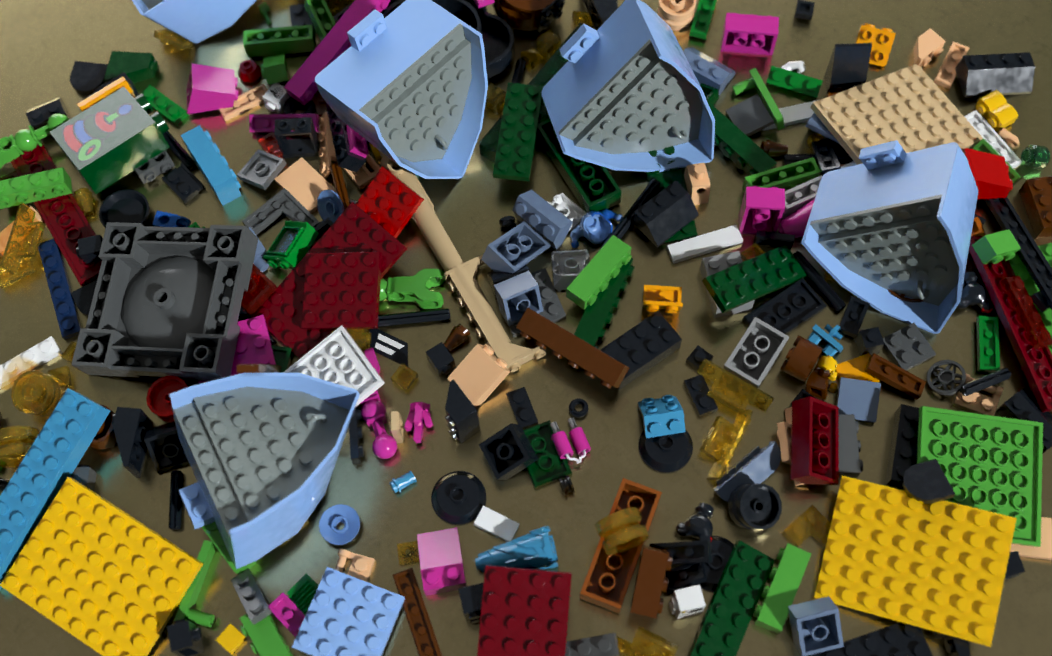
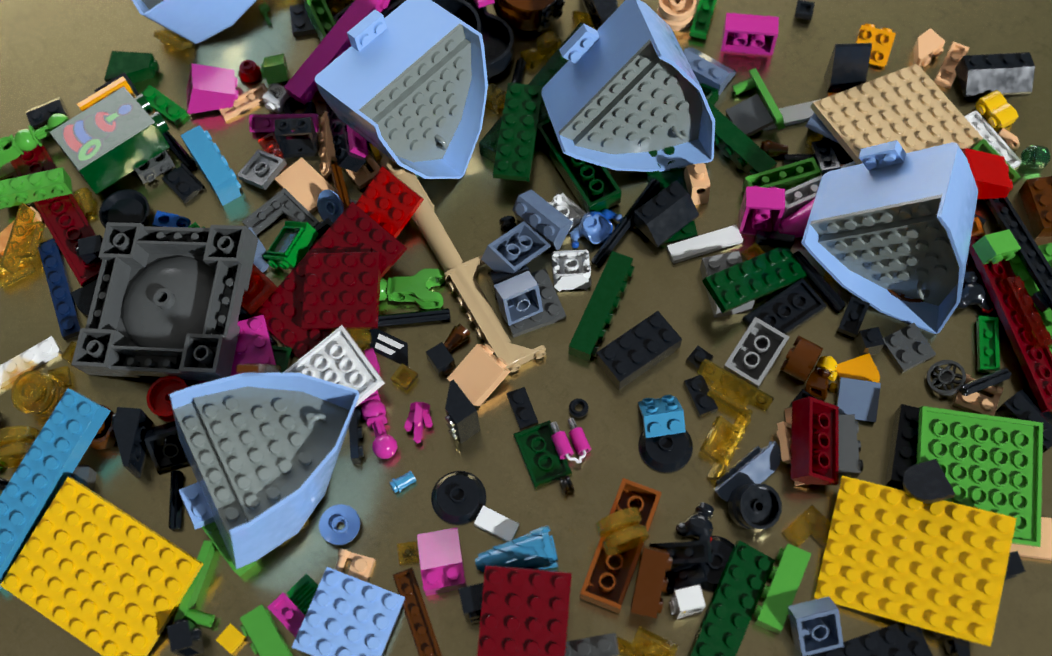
black tile [70,61,108,94] -> none
dark grey plate [231,568,272,625] -> none
bright green brick [243,25,316,57] -> none
tan plate [389,411,404,443] -> none
black brick [479,424,539,480] -> none
reddish brown brick [516,308,630,389] -> none
bright green brick [566,235,632,310] -> none
light orange bracket [642,285,683,313] -> none
green plate [766,66,823,98] -> none
white arm [780,61,806,73] -> none
dark azure hips [808,324,843,357] -> none
reddish brown plate [865,353,926,400] -> none

